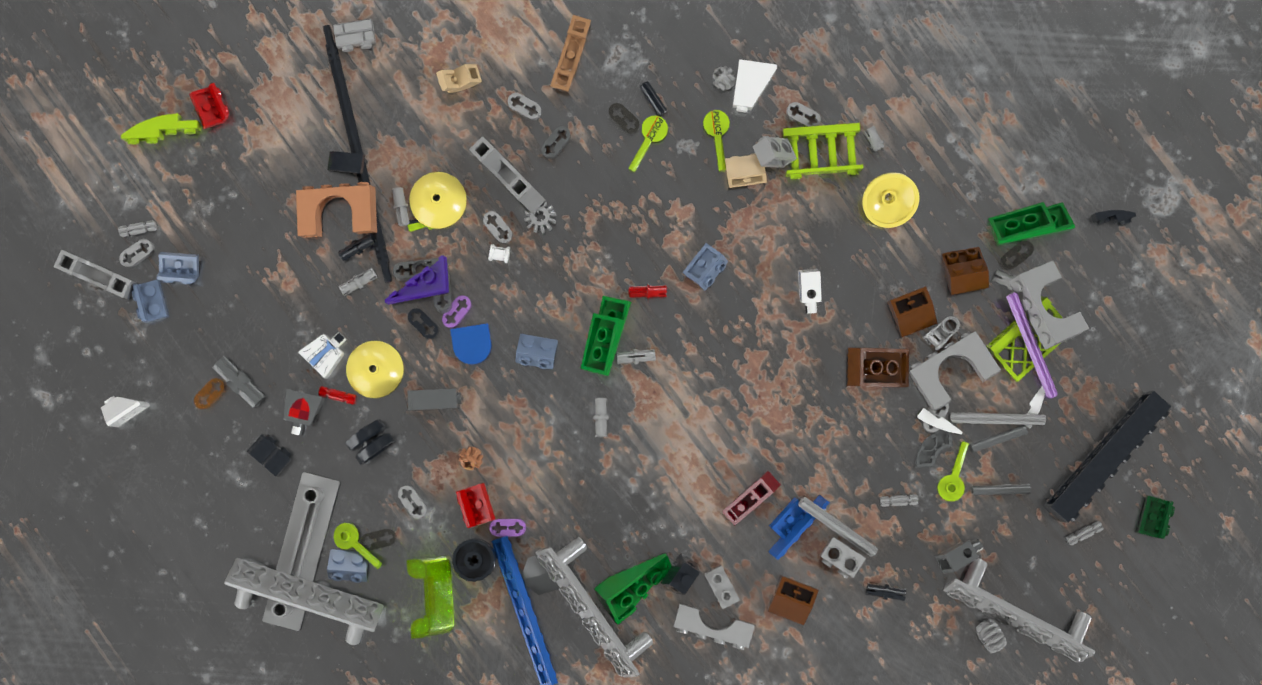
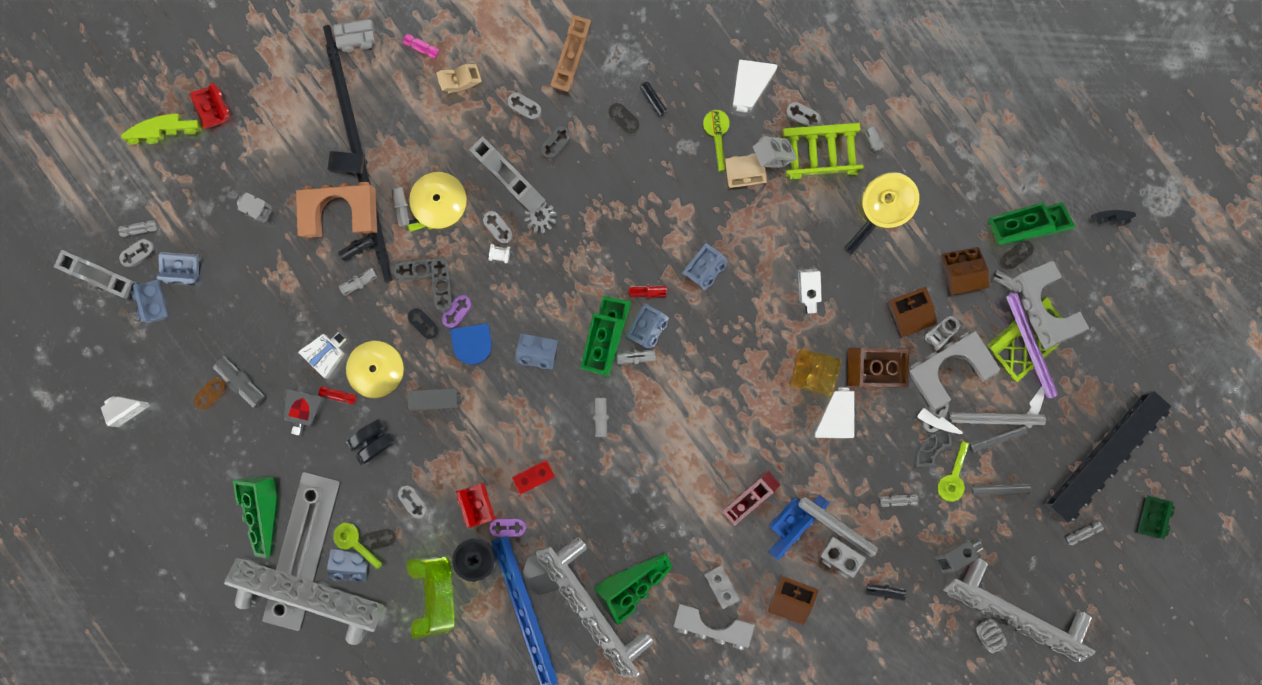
black brick [247,434,293,477] -> none
dark purple wing [385,255,449,305] -> none
nougat gear [458,446,483,470] -> none
lime piece [628,116,668,172] -> none
black torso [660,553,700,595] -> none
light grey gear [713,66,736,90] -> none
none -> green wedge [232,476,277,558]
none -> light grey brick [237,192,272,223]
none -> dark pink axle [403,34,439,59]
none -> red brick [512,460,556,495]
none -> sand blue bracket [625,303,669,350]
none -> clear yellow slope [789,349,842,397]
none -> white slope [814,388,854,438]
none -> black axle [845,221,876,254]

